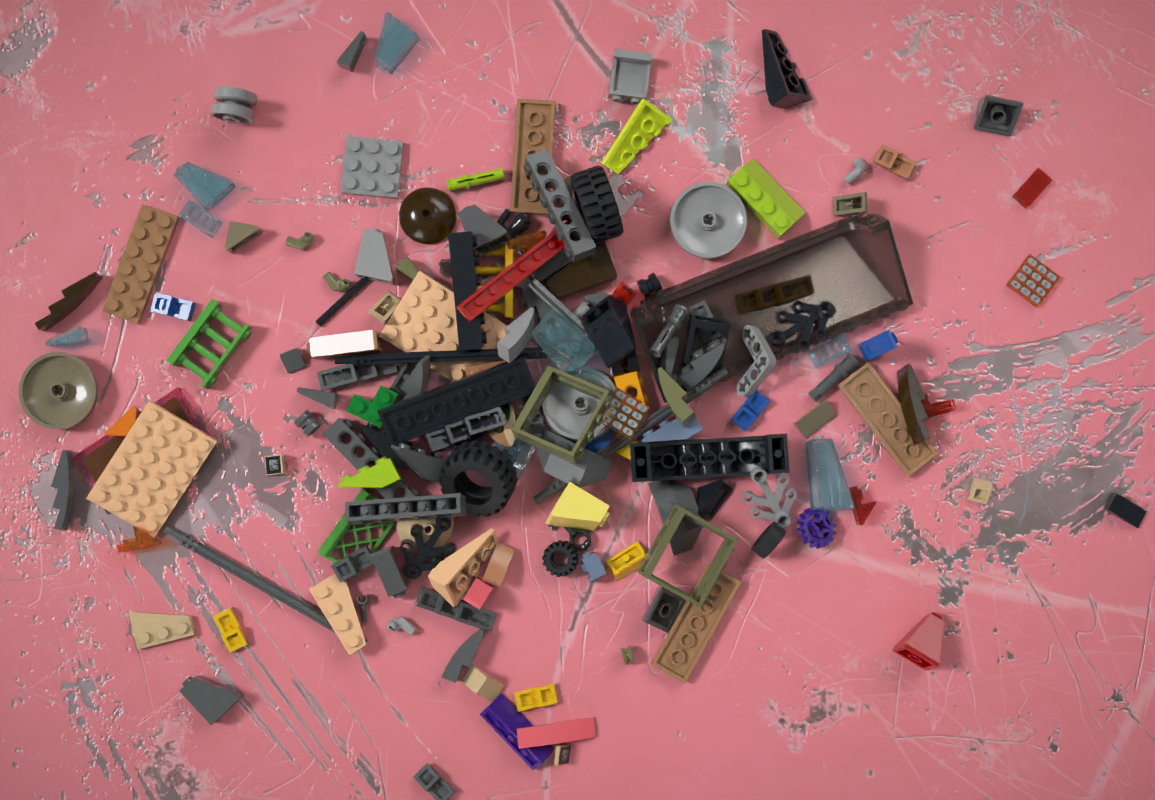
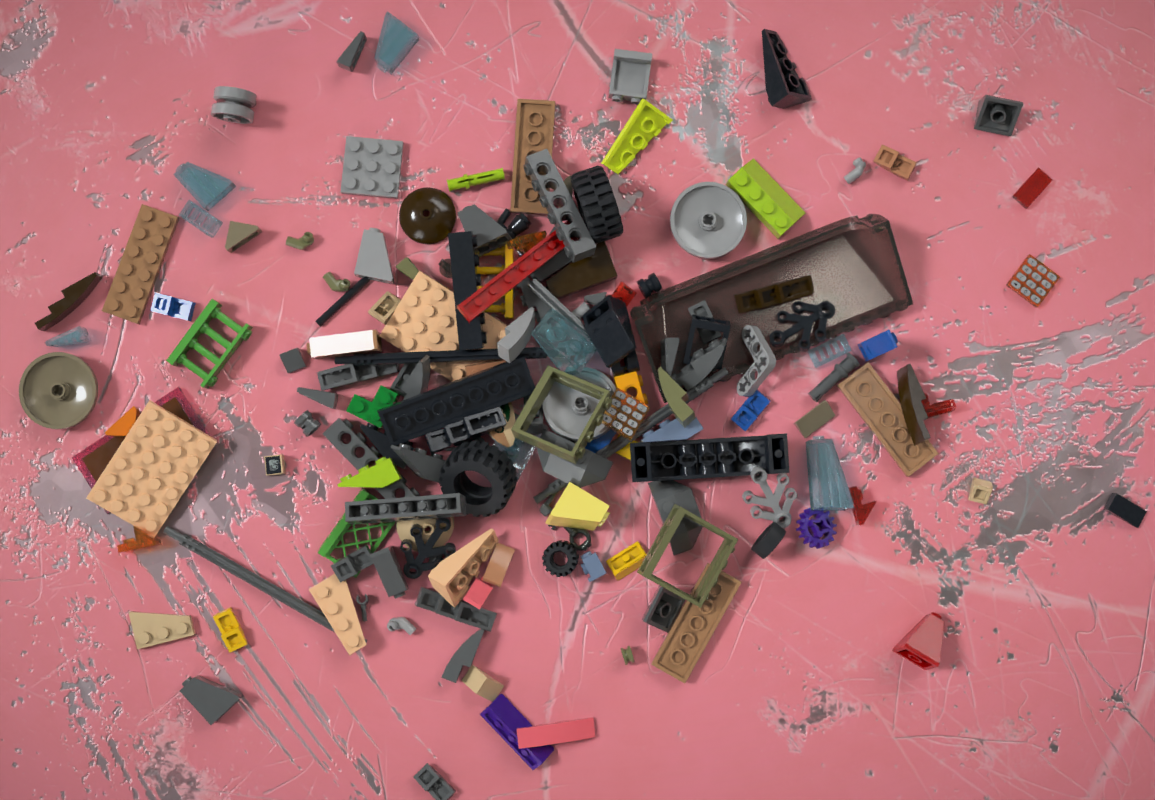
dark grey slope [51,450,75,531] -> none
yellow slope [513,684,558,712] -> none
slope [554,743,571,766] -> none
dark grey pin [649,304,689,357] -> none
black slope [698,480,733,520] -> none
dark tan slope [833,192,867,216] -> none
none -> dark grey hand [540,494,556,516]

